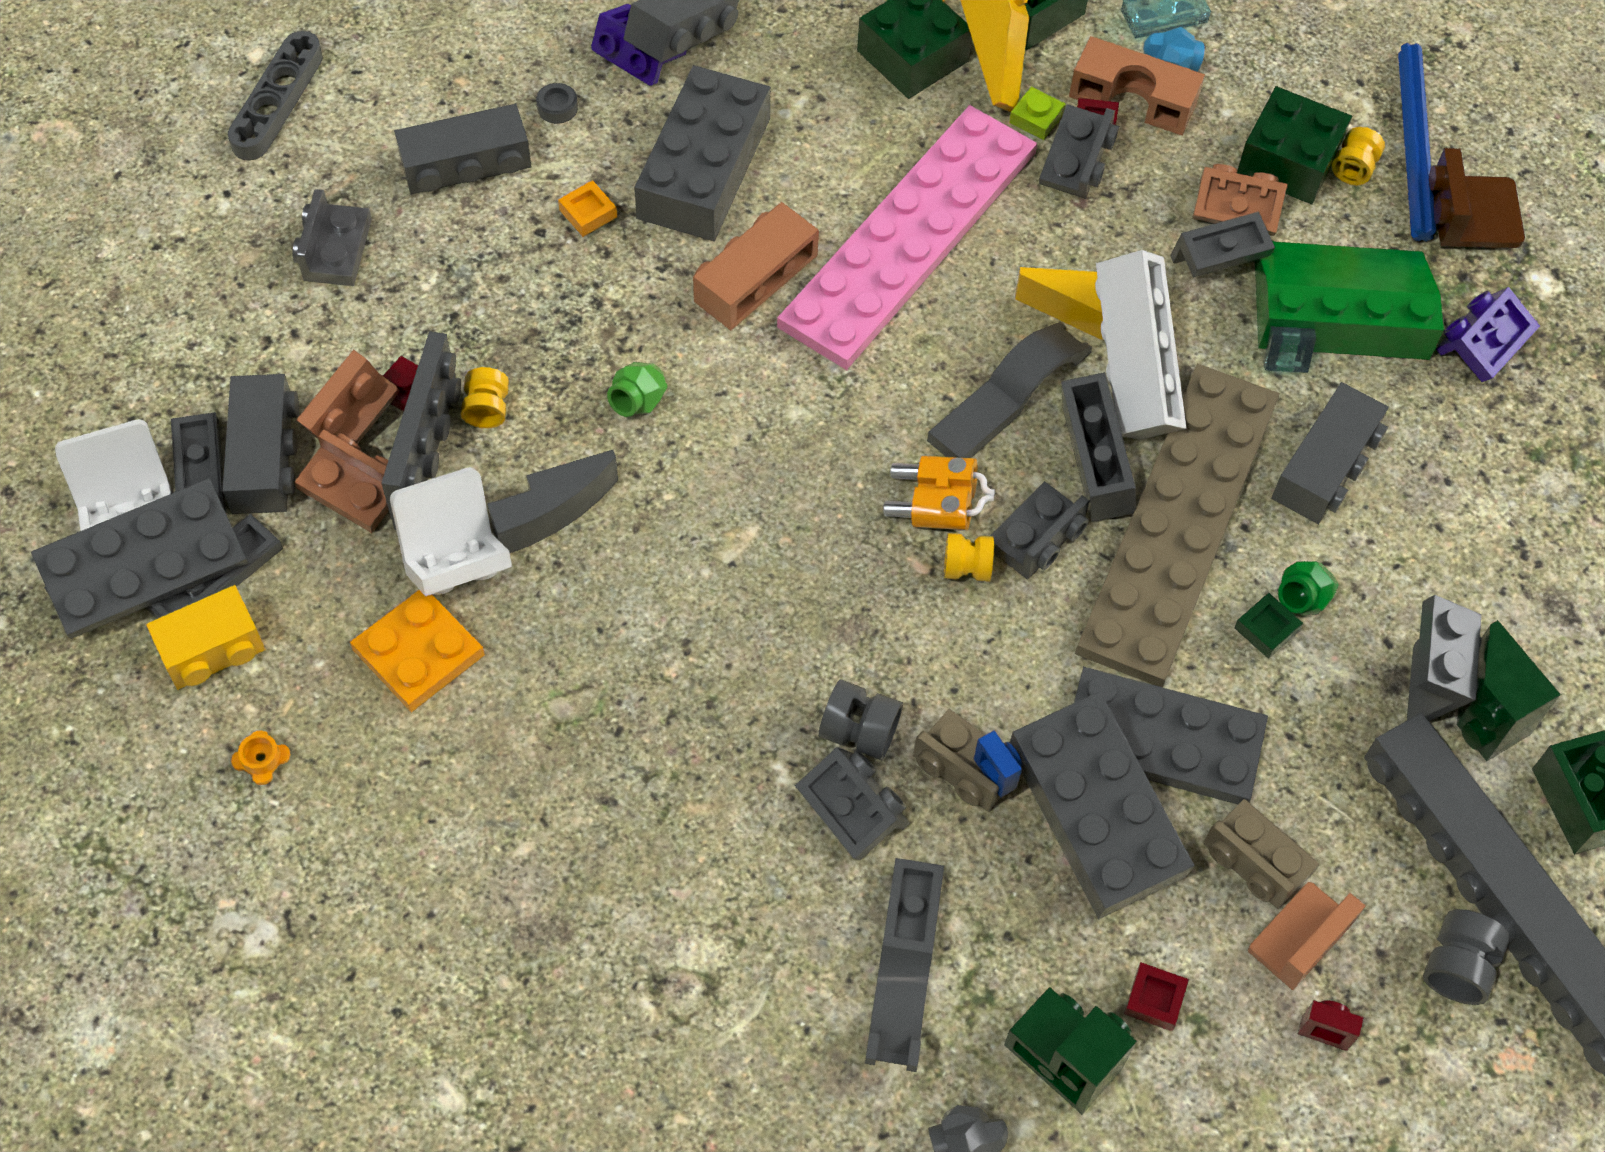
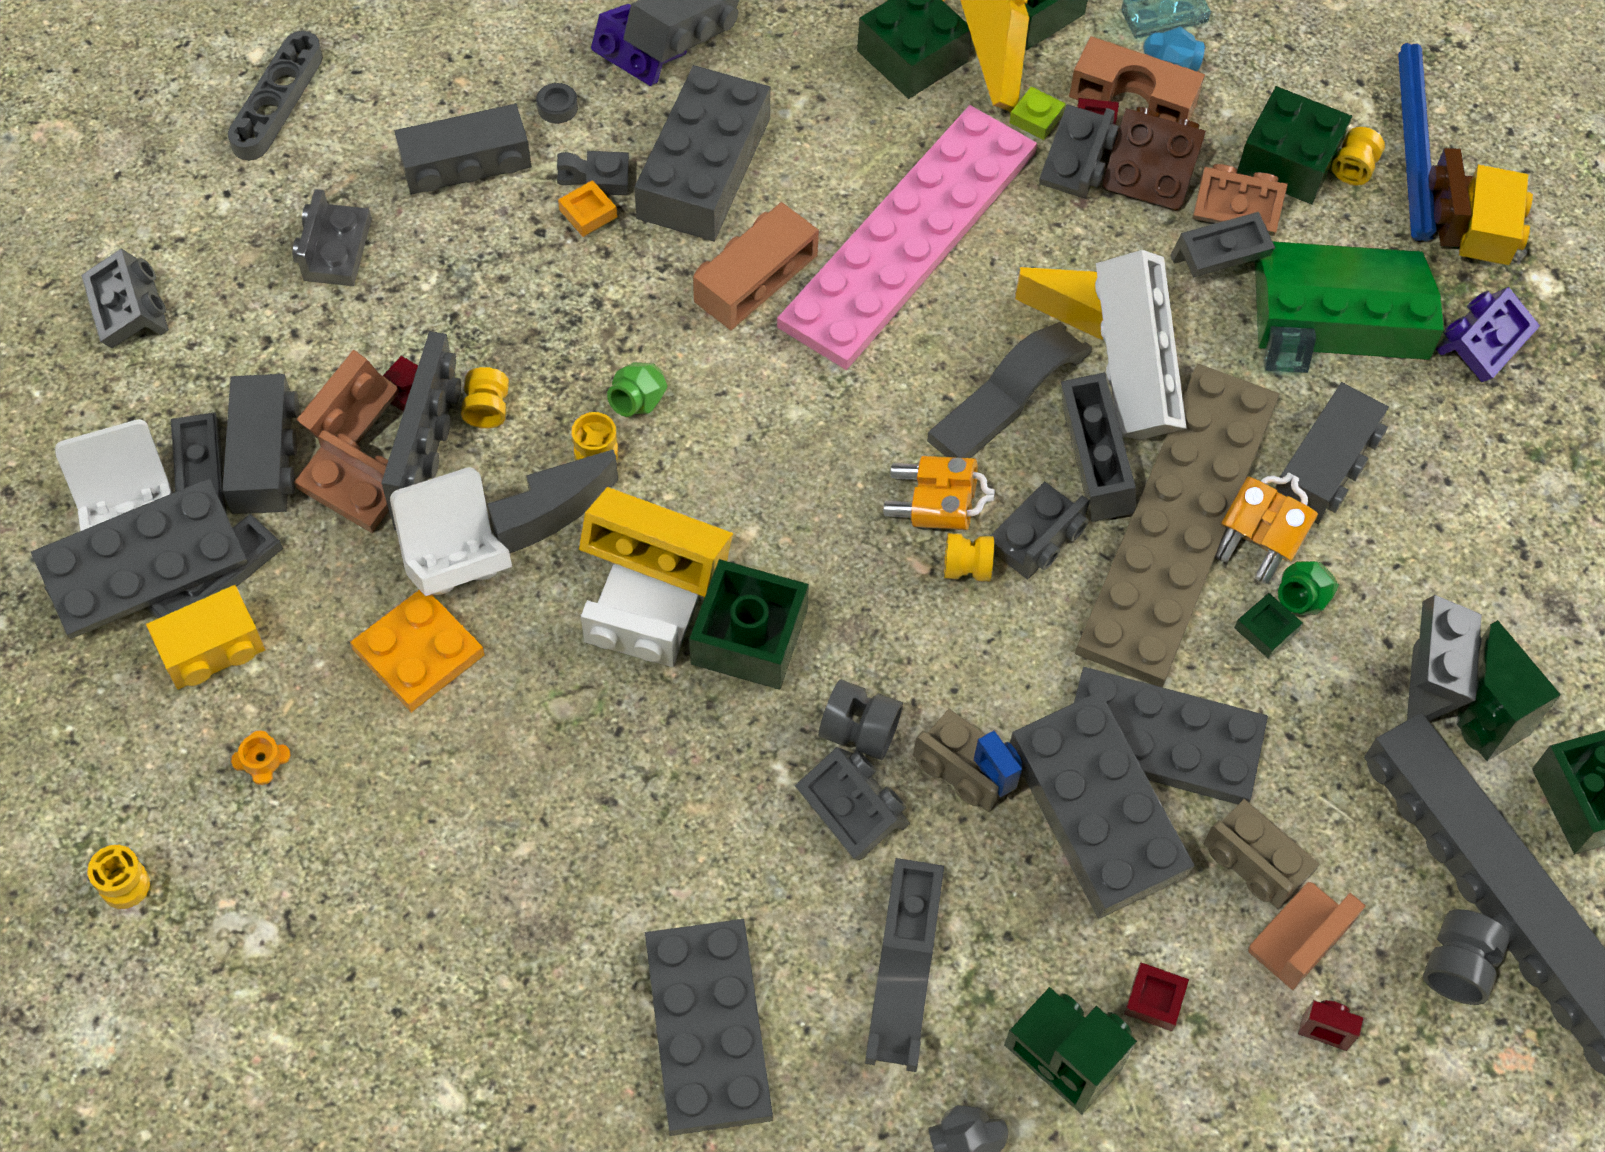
none -> dark grey bracket [81,248,169,348]
none -> yellow wheel [87,844,150,909]
none -> dark grey plate [557,151,629,196]
none -> yellow wheel [571,412,618,461]
none -> yellow brick [579,487,733,597]
none -> white bracket [581,564,700,667]
none -> dark grey plate [645,919,773,1136]
none -> dark green brick [689,559,809,690]
none -> reddish brown bracket [1103,107,1206,210]
none -> light orange piece [1215,473,1318,584]
none -> yellow brick [1459,164,1533,265]

